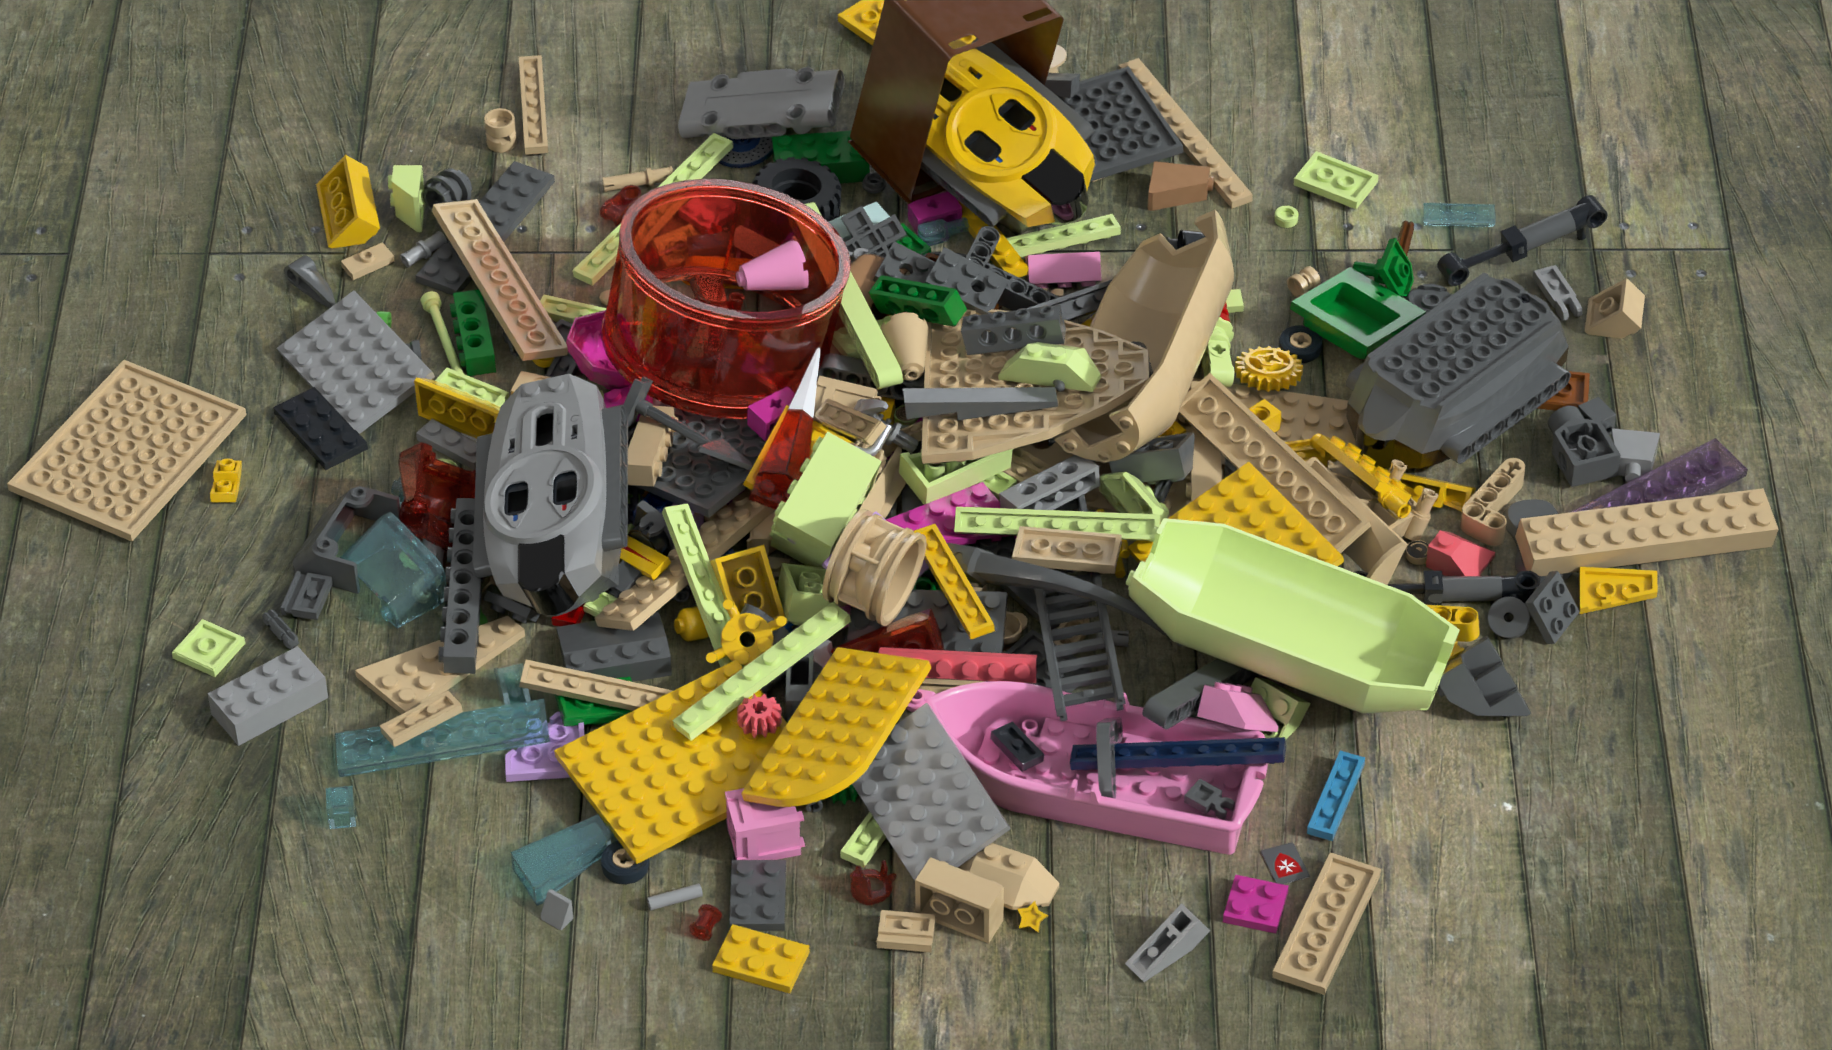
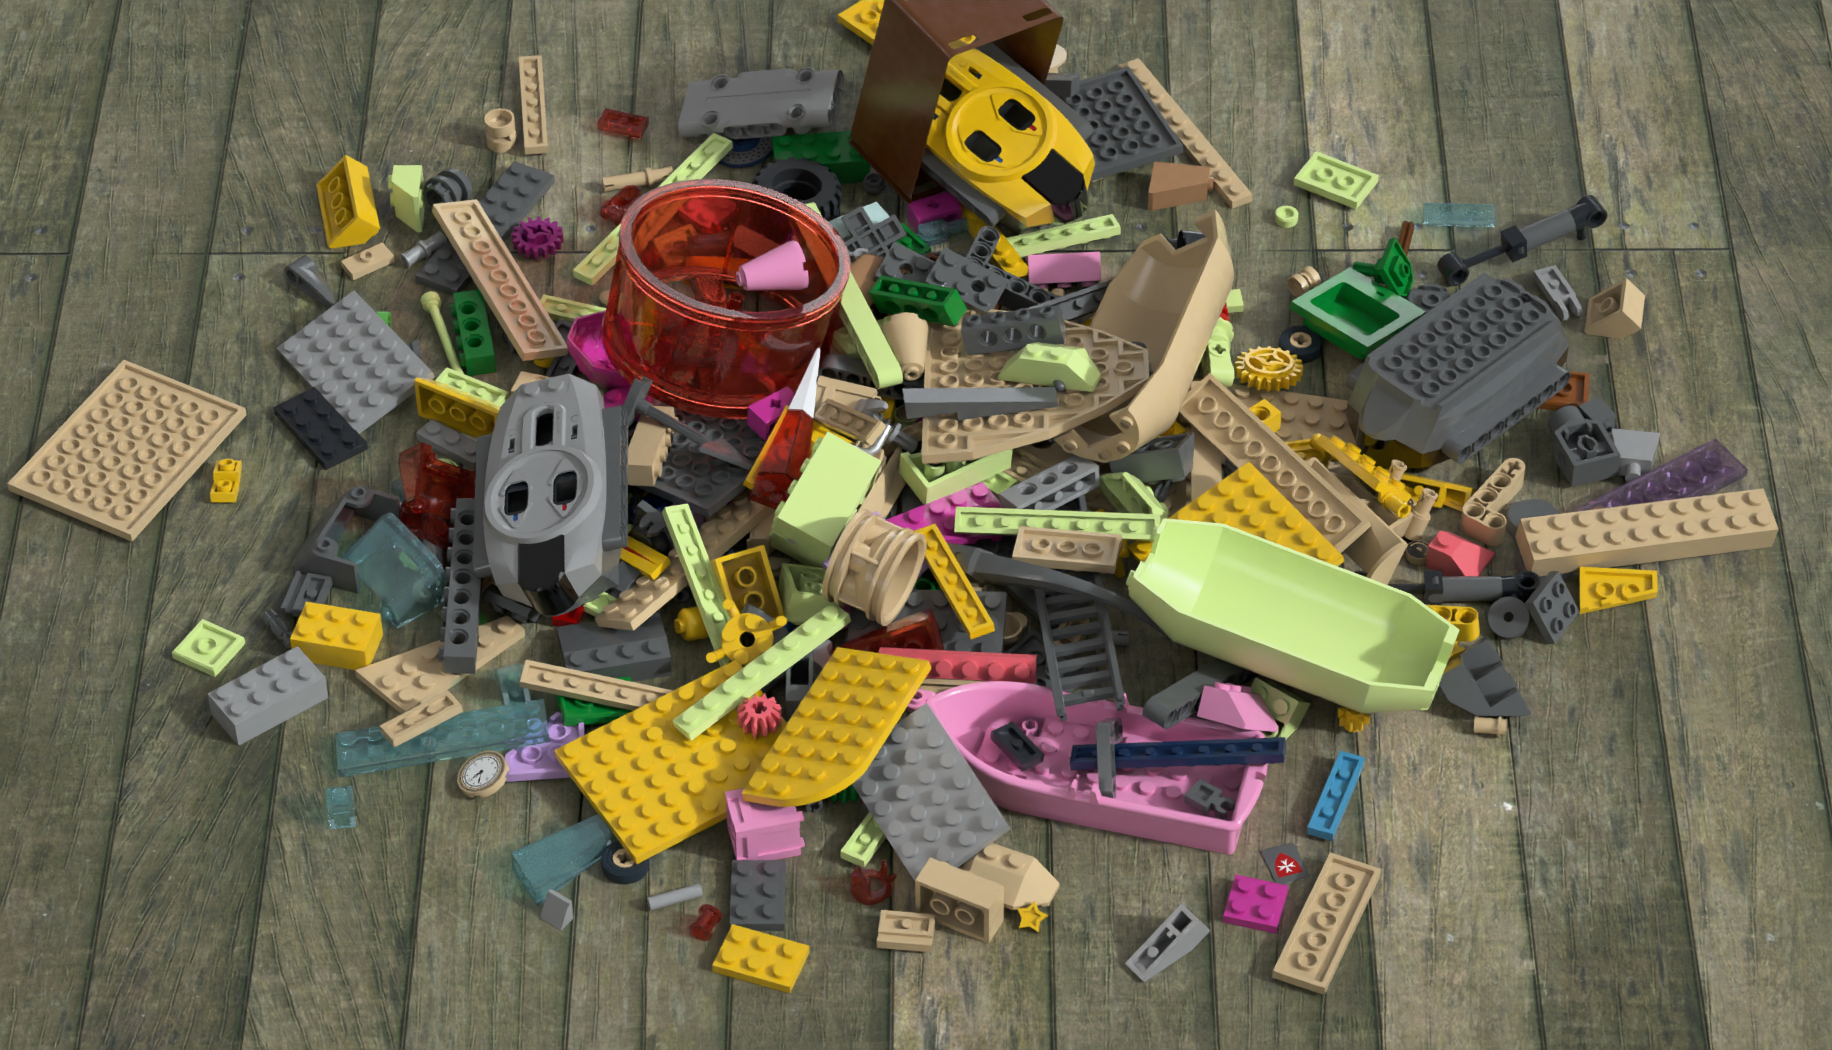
none -> yellow brick [290,602,383,670]
none -> tile [457,750,509,798]
none -> magenta gear [511,216,564,260]
none -> clear red plate [597,108,649,139]
none -> yellow gear [1338,707,1370,732]
none -> tan pin [1474,716,1507,737]

